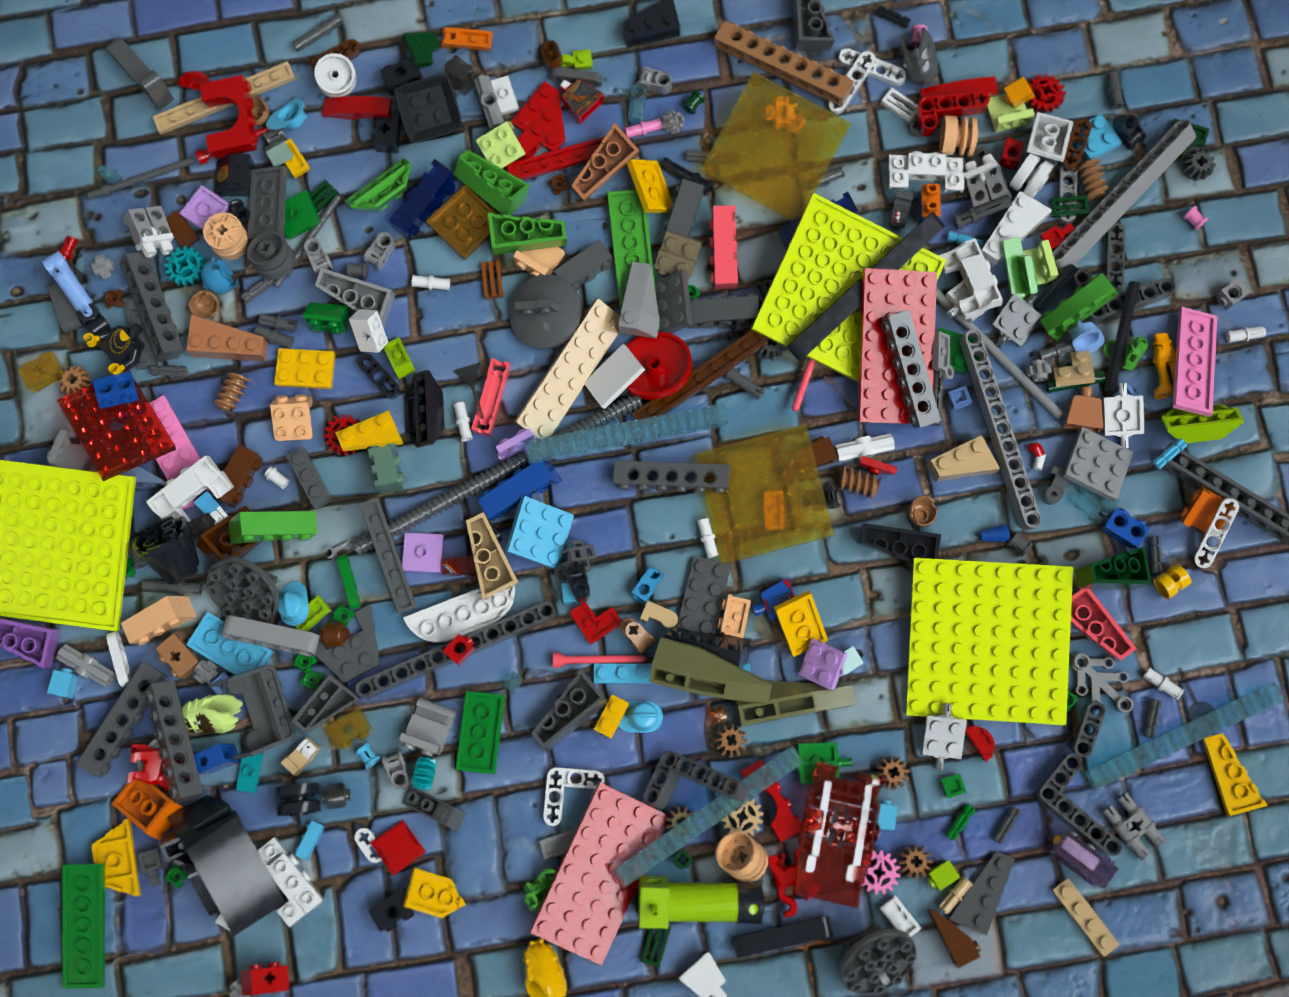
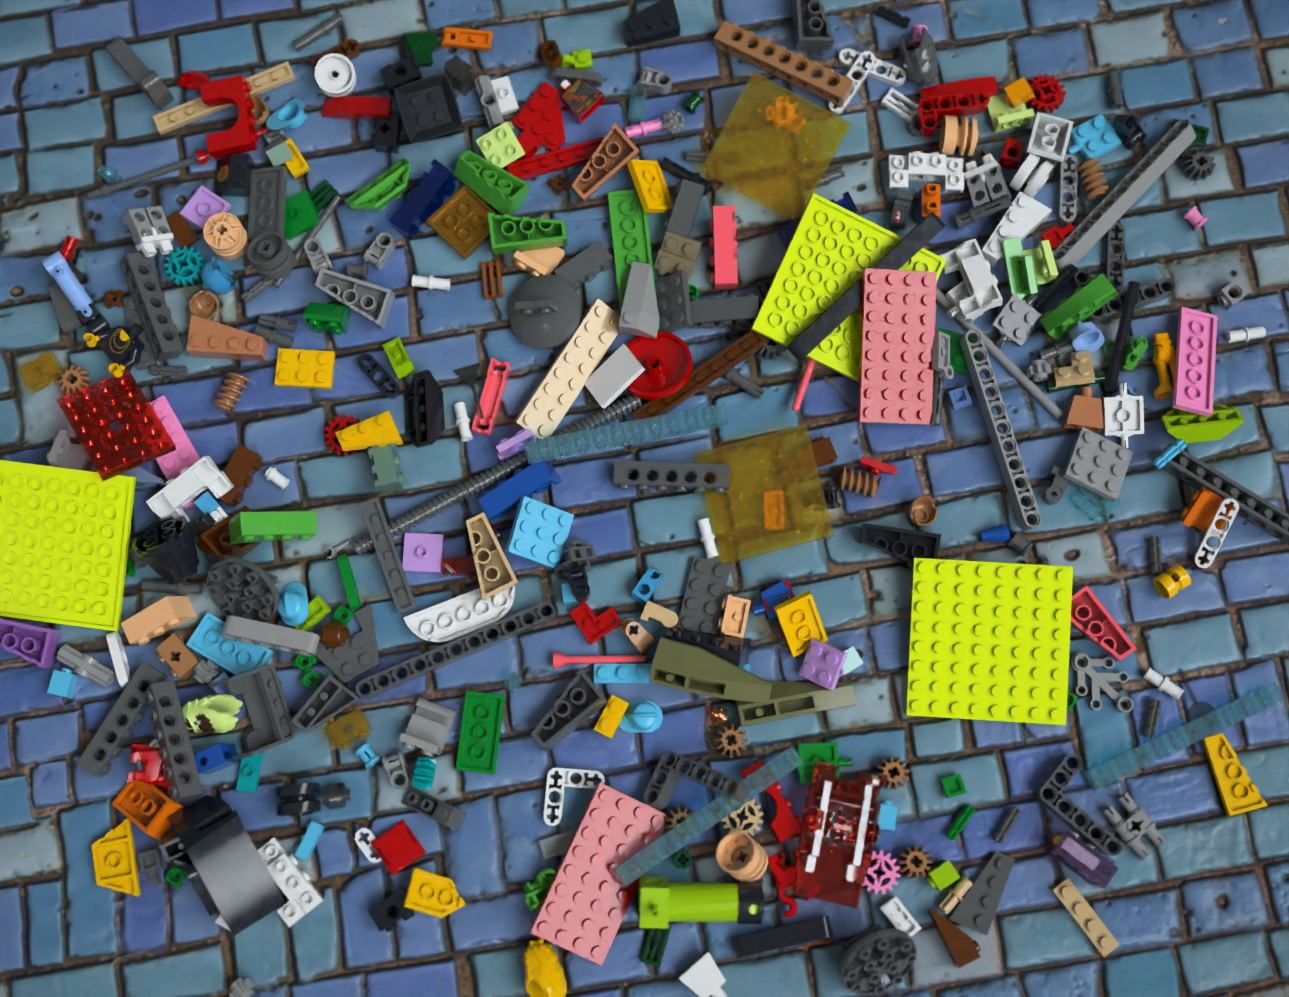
green plate [62,863,105,989] -> none
light grey gear [91,254,115,279] -> none
blue brick [93,371,139,409] -> none
black bush [228,199,250,222] -> none
red brick [241,962,289,996] -> none
light nougat bracket [270,394,313,441] -> none
tan leg [281,737,321,776] -> none
dark grey brick [286,447,334,510] -> none
white brick [349,309,388,353] -> none
red brick [443,634,475,666] -> none
white piece [835,434,895,462] -> none
brick [881,310,941,428] -> none
plate [921,702,967,770] -> none
tan wedge [927,435,1000,482] -> none
medium azure axle [947,231,984,249] -> none
red plate [965,726,995,763] -> none
arm [1028,442,1046,471] -> none
dark green tile [1049,195,1090,218] -> none
reddish brown beam [1062,119,1092,171] -> none
dark grey beam [1071,701,1106,757] -> none
dark green wedge [1074,546,1152,590] -> none
blue brick [1100,508,1150,550] -> none

